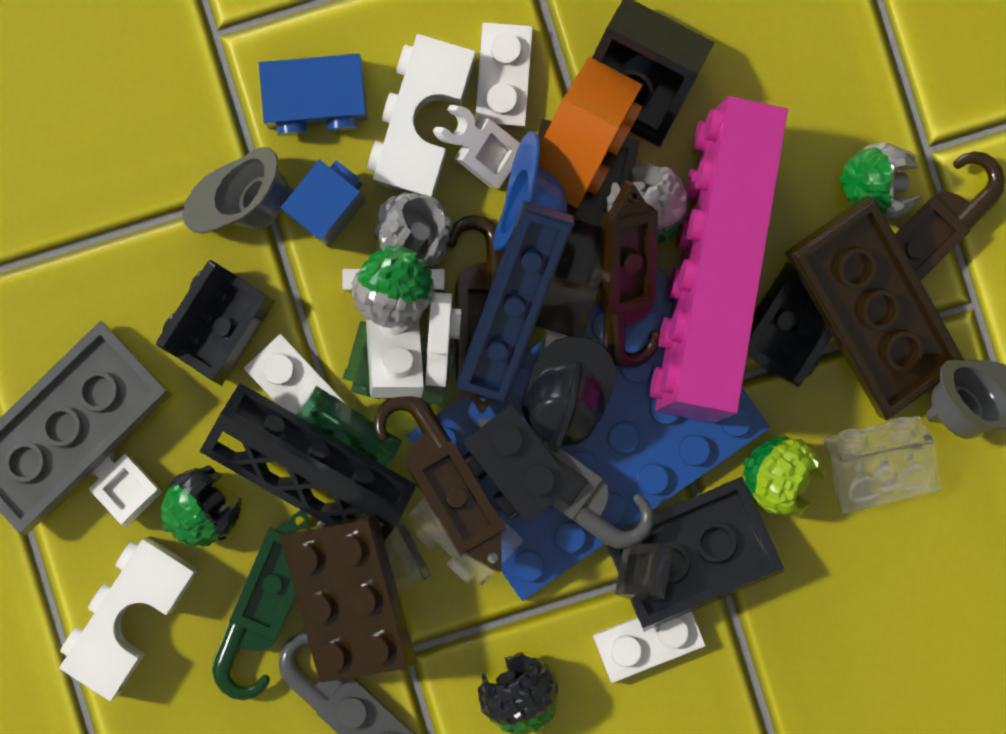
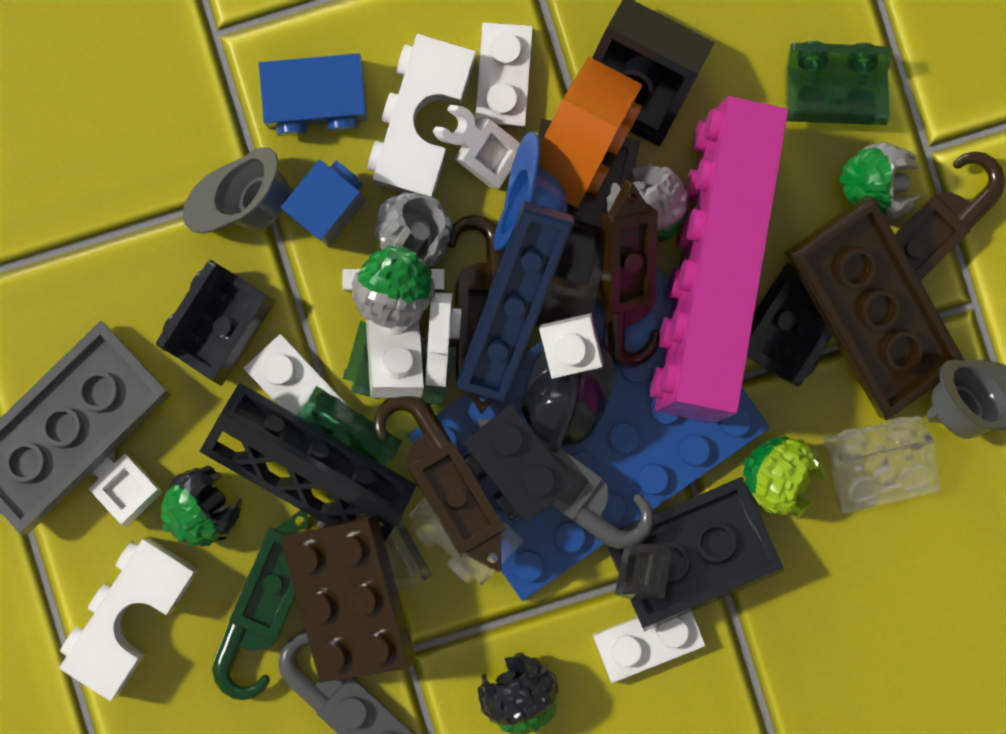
none -> white plate [539,313,604,379]
none -> clear green bracket [784,41,892,125]

